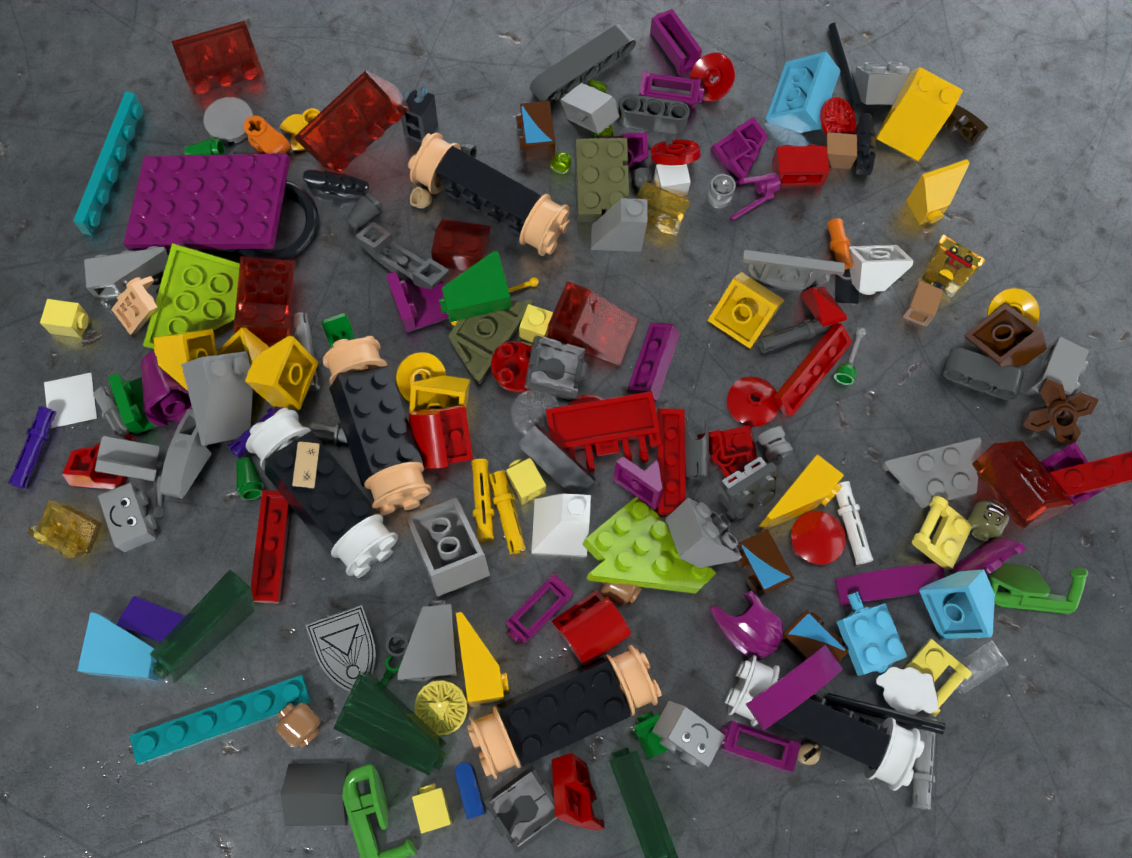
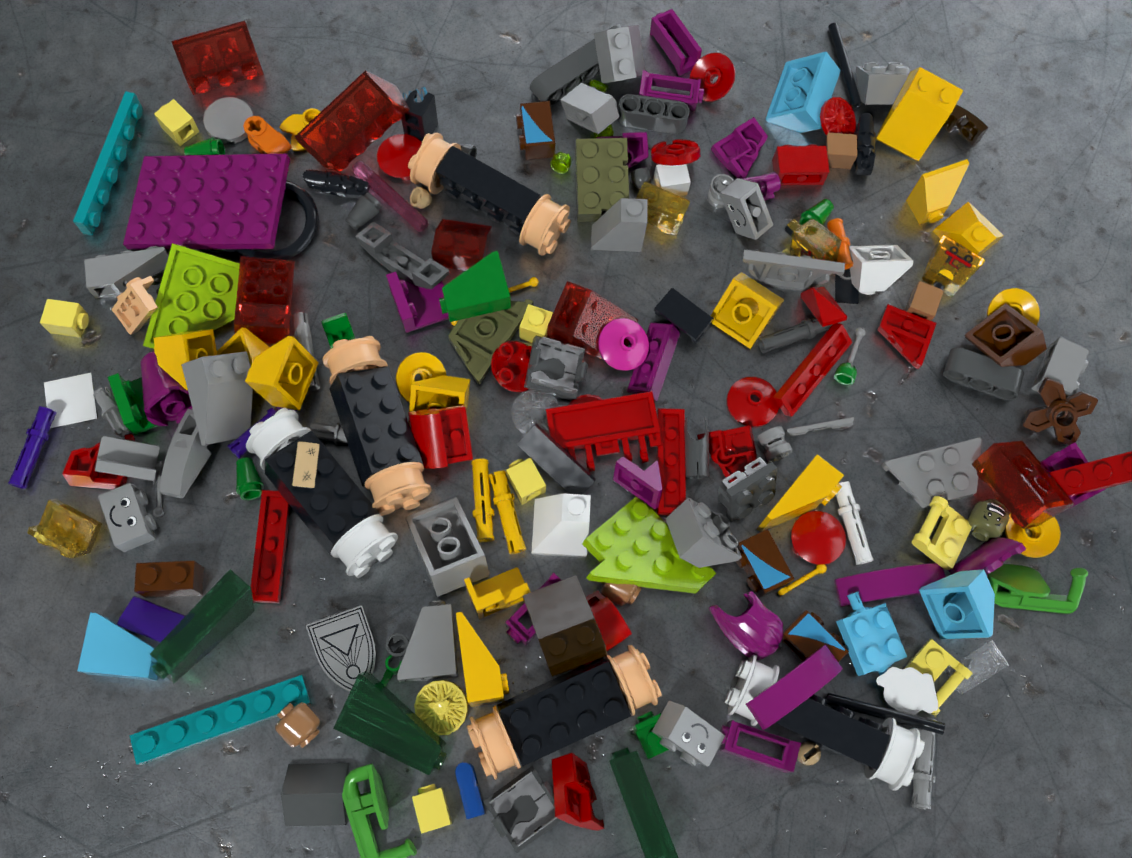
none -> reddish brown brick [134,561,204,598]
none -> light yellow brick [154,99,199,146]
none -> clear pink axle [352,160,429,232]
none -> red dish [377,134,422,181]
none -> yellow panel [464,567,531,620]
none -> dark brown slope [522,575,607,676]
none -> light grey slope [594,25,646,83]
none -> dark pink dish [598,318,649,371]
none -> black hinge [654,288,713,344]
none -> light grey brick [720,178,773,240]
none -> yellow hinge [777,564,827,597]
none -> clear yellow torso [785,219,842,262]
none -> light grey piece [785,417,855,437]
none -> green cone [800,199,834,234]
none -> red wing [877,304,937,369]
none -> yellow slope [933,201,1004,263]
none -> yellow dish [1005,504,1061,558]

